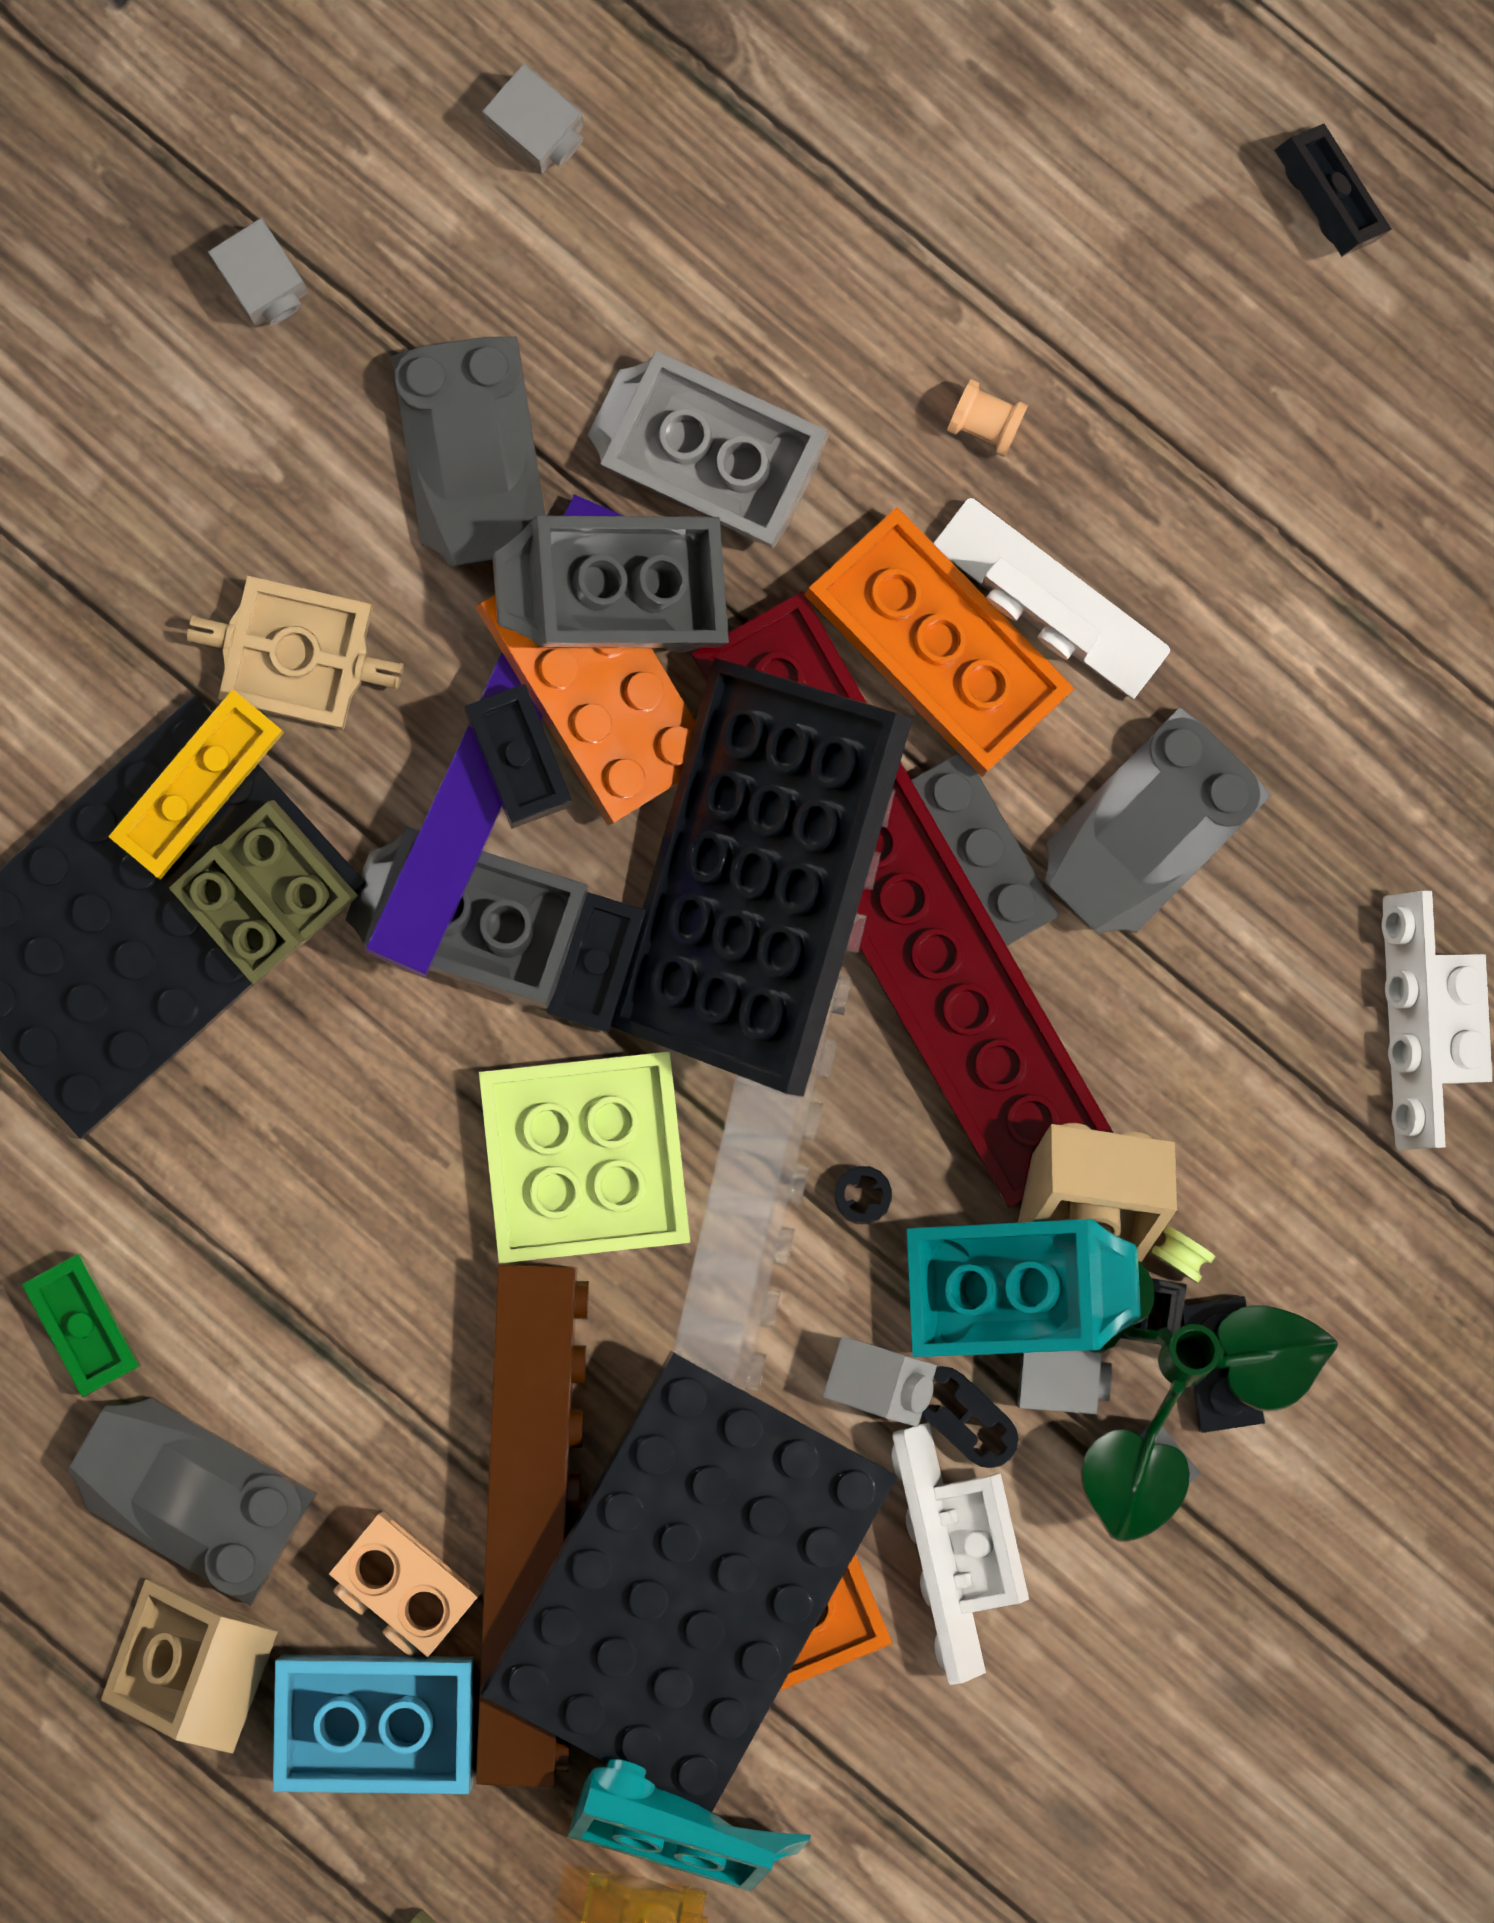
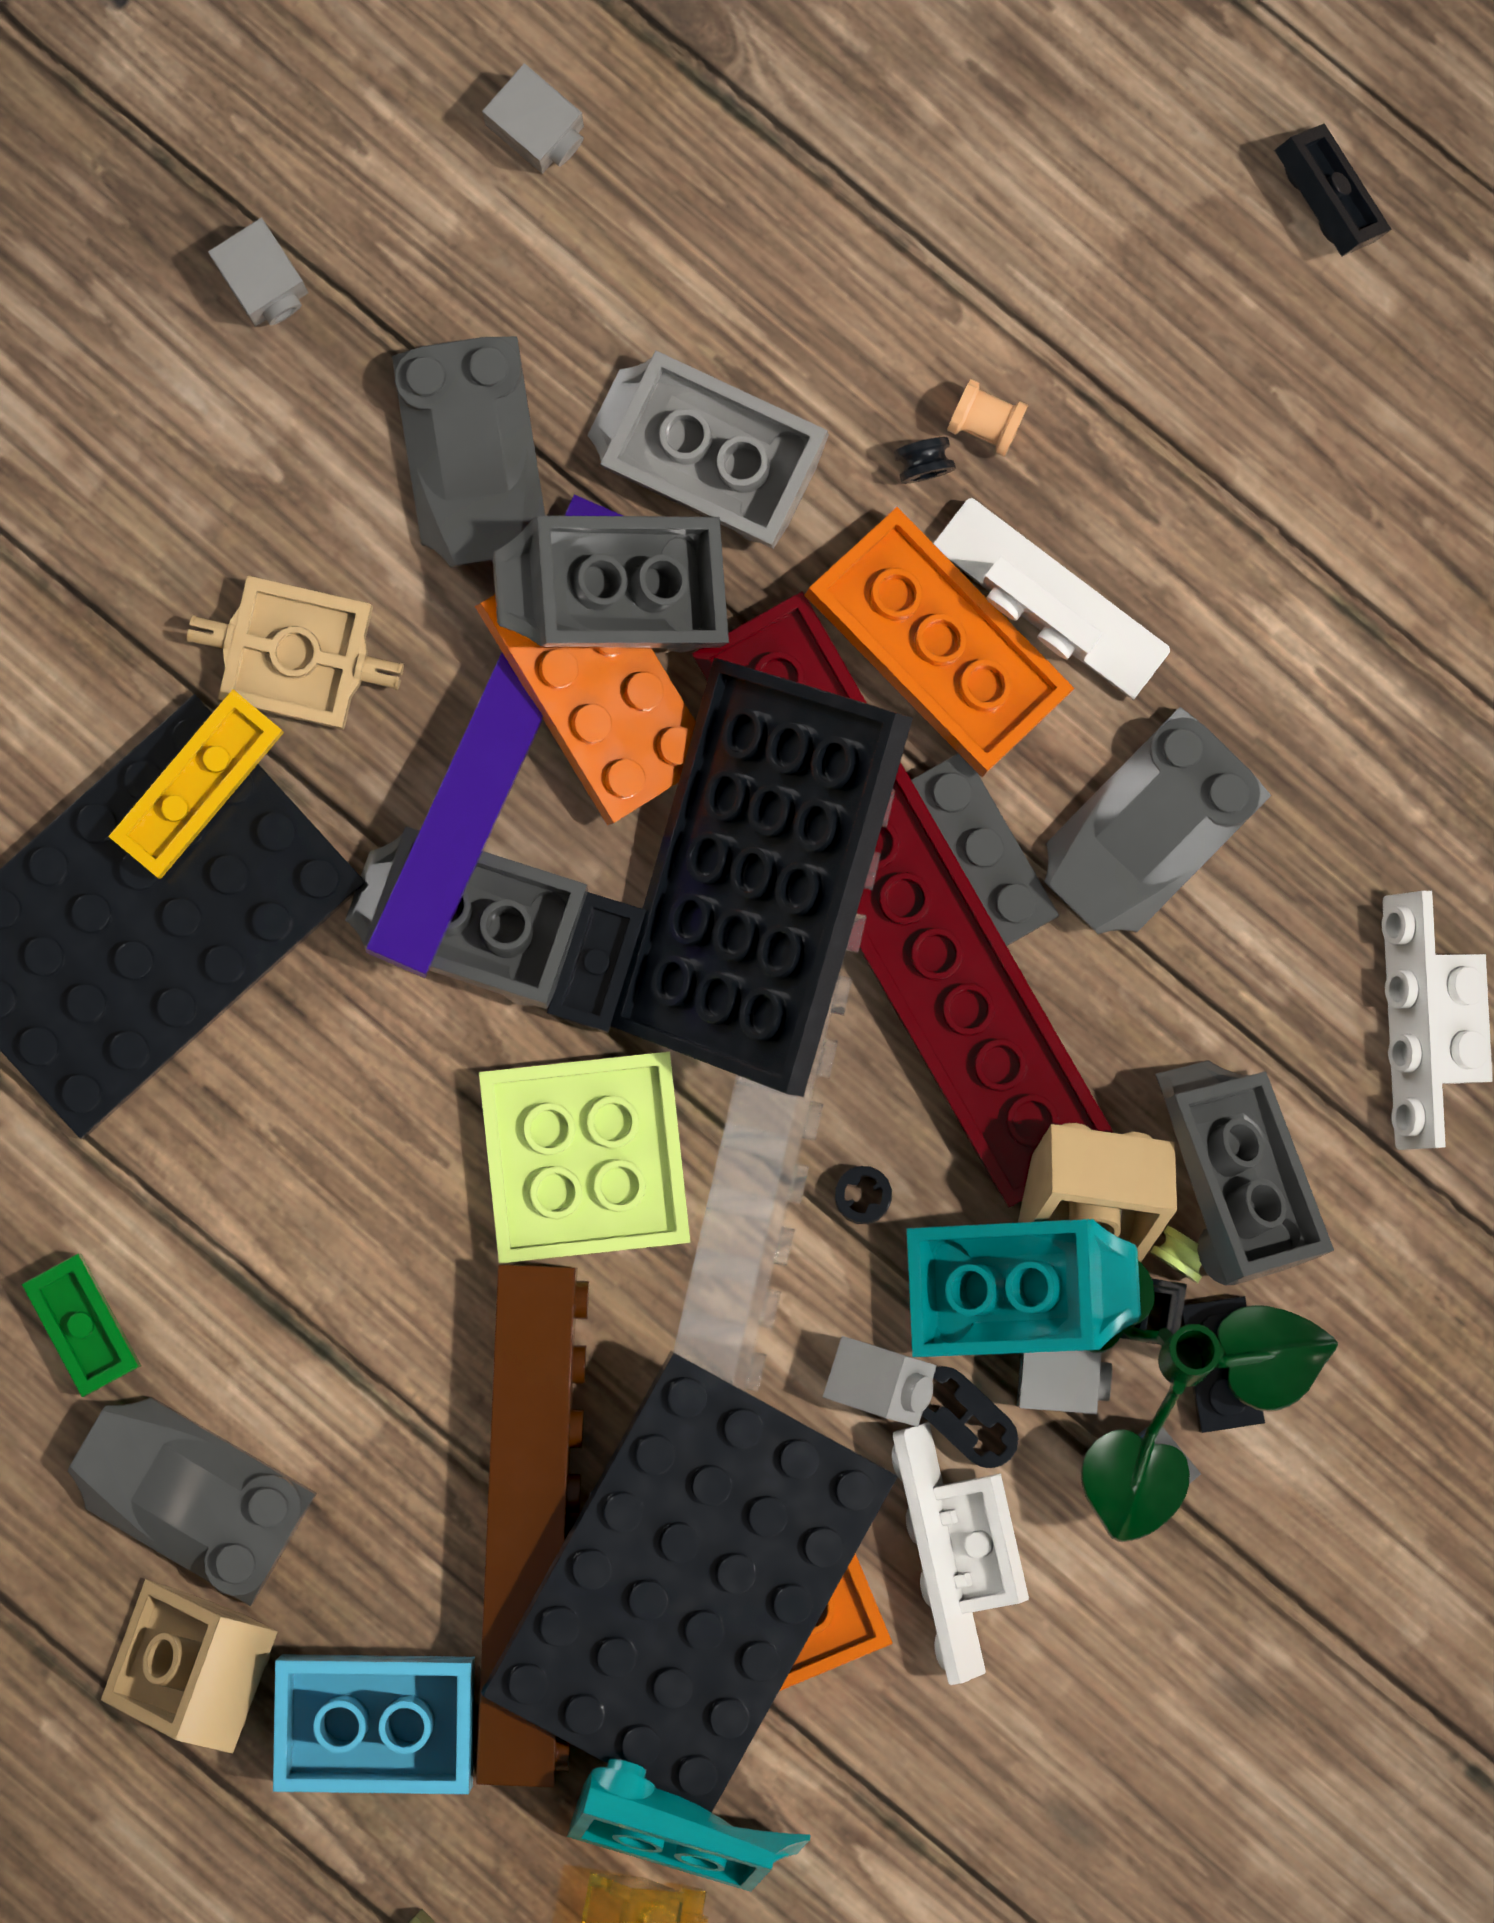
olive slope [169,800,358,984] -> none
light nougat brick [329,1511,481,1657] -> none
black plate [464,684,572,829] -> none
none -> black bush [894,437,956,484]
none -> dark grey slope [1155,1060,1334,1285]

